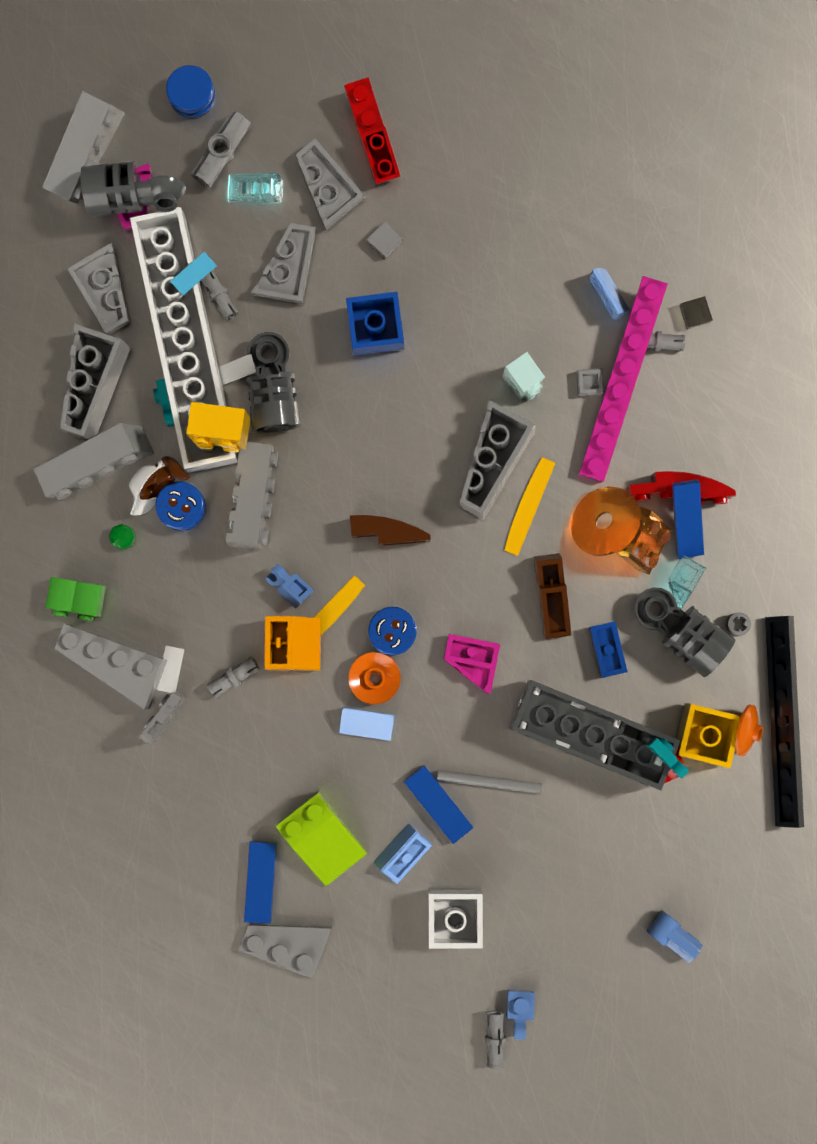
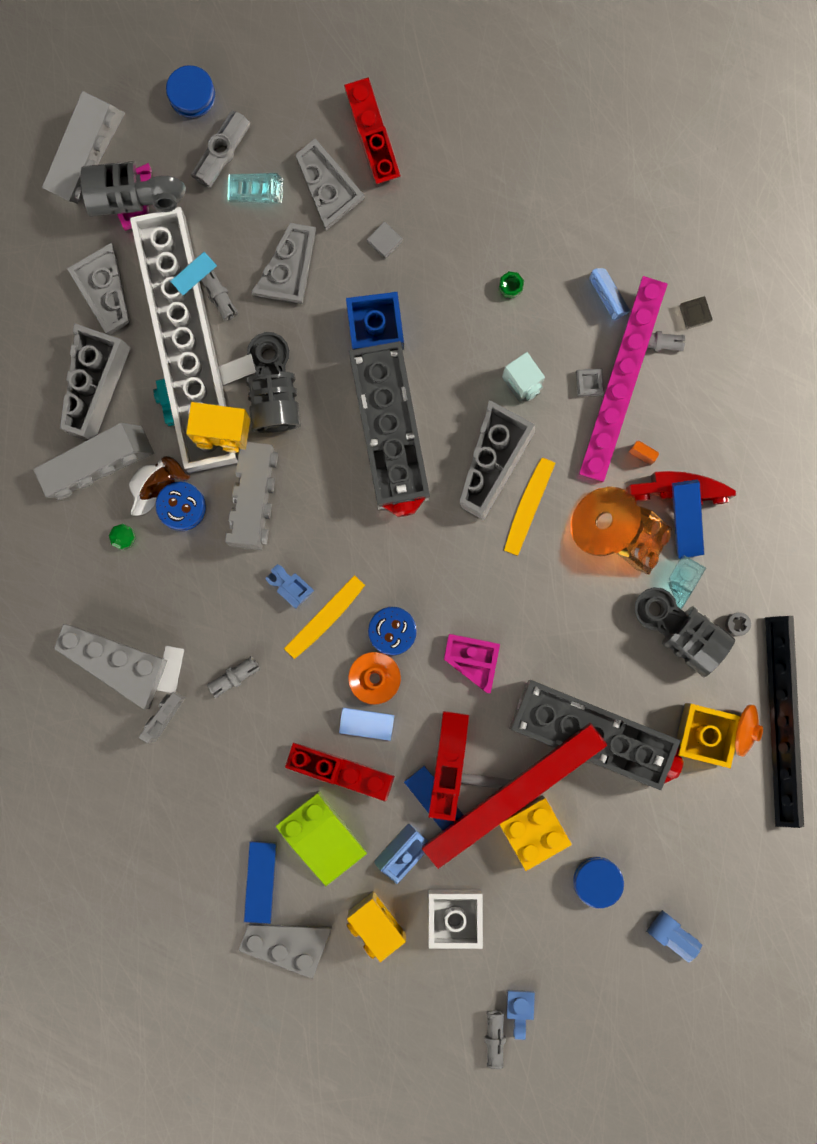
bright green brick [45,577,106,621] -> none
light orange slope [264,616,321,671] -> none
reddish brown slope [350,515,431,547] -> none
reddish brown slope [534,553,572,639] -> none
blue plate [589,621,628,678] -> none
teal plate [645,737,689,778] -> none
none -> red slope [285,743,395,801]
none -> yellow brick [346,891,406,962]
none -> dark grey piece [349,341,430,517]
none -> red tile [422,723,607,869]
none -> red slope [428,711,469,821]
none -> green tile [499,271,524,298]
none -> yellow brick [499,795,572,871]
none -> blue head [573,857,624,909]
none -> orange tile [629,440,659,465]

